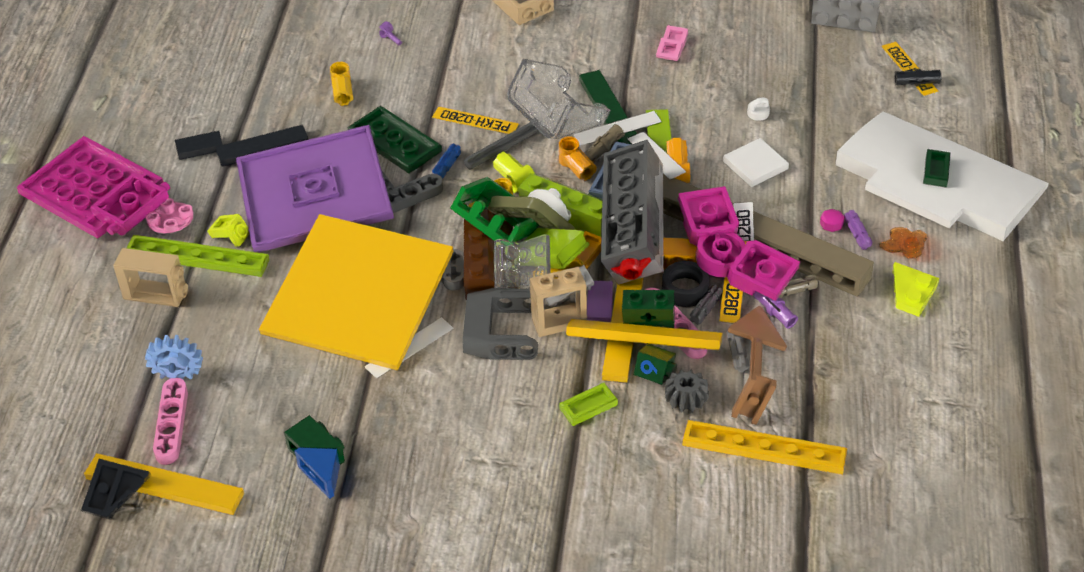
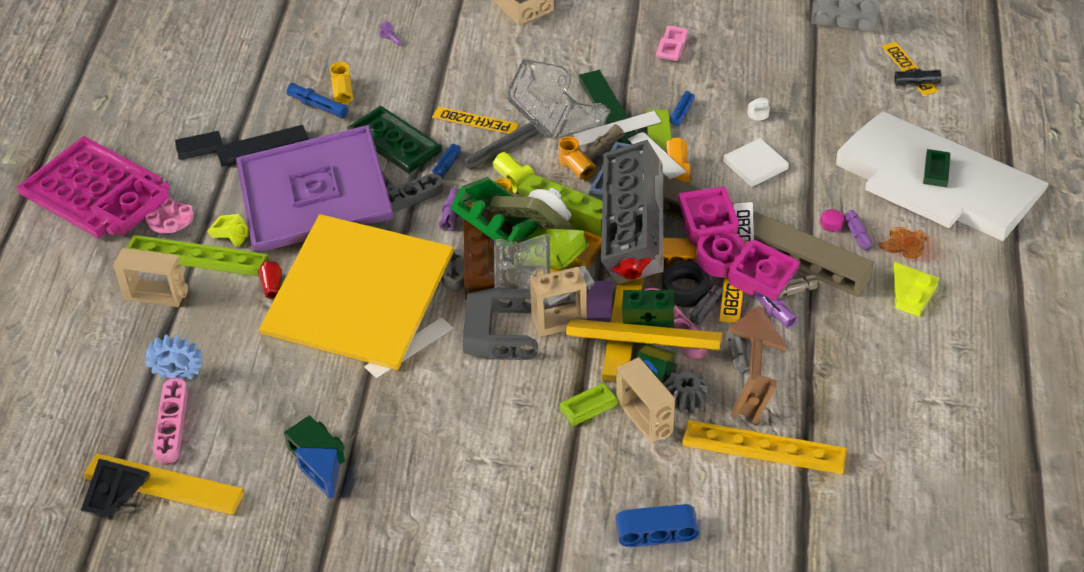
none -> red cone [258,261,282,299]
none -> blue pin [286,83,349,119]
none -> medium lavender pin [439,188,460,231]
none -> blue beam [615,504,700,547]
none -> tan window [617,357,675,444]
none -> blue axle [669,91,695,126]

